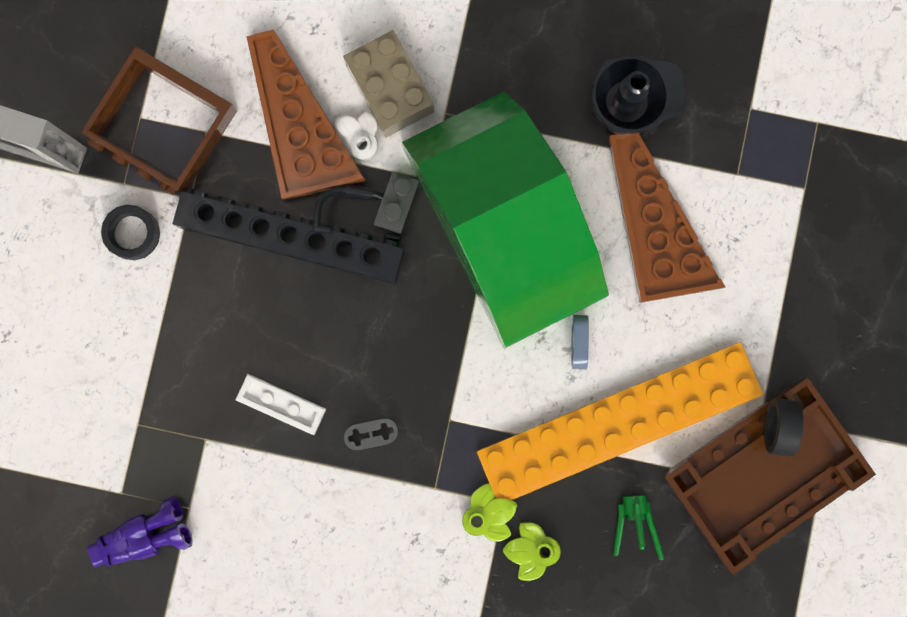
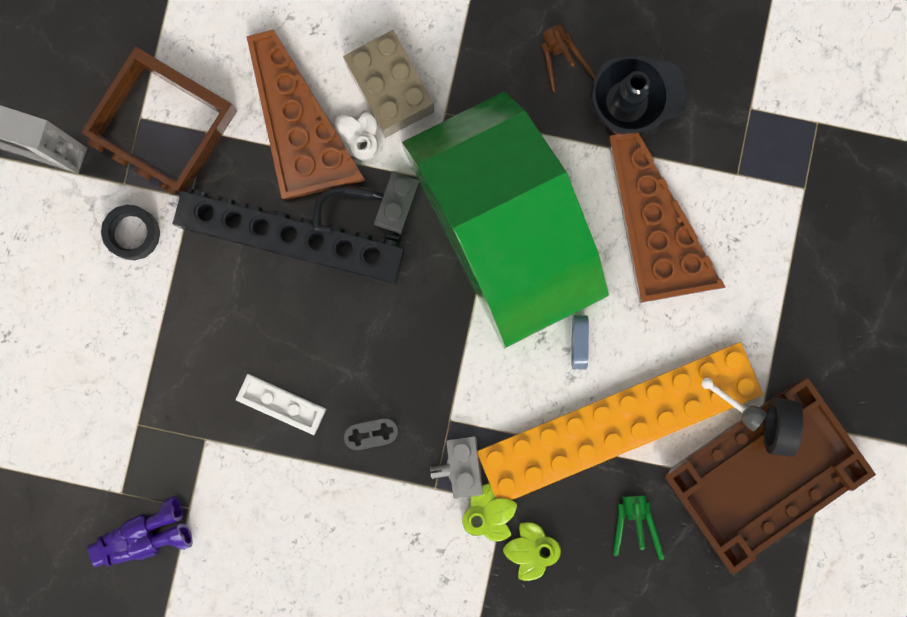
none -> light grey plate [430,437,484,499]
none -> reddish brown plant [541,25,597,93]
none -> hinge [701,378,767,432]

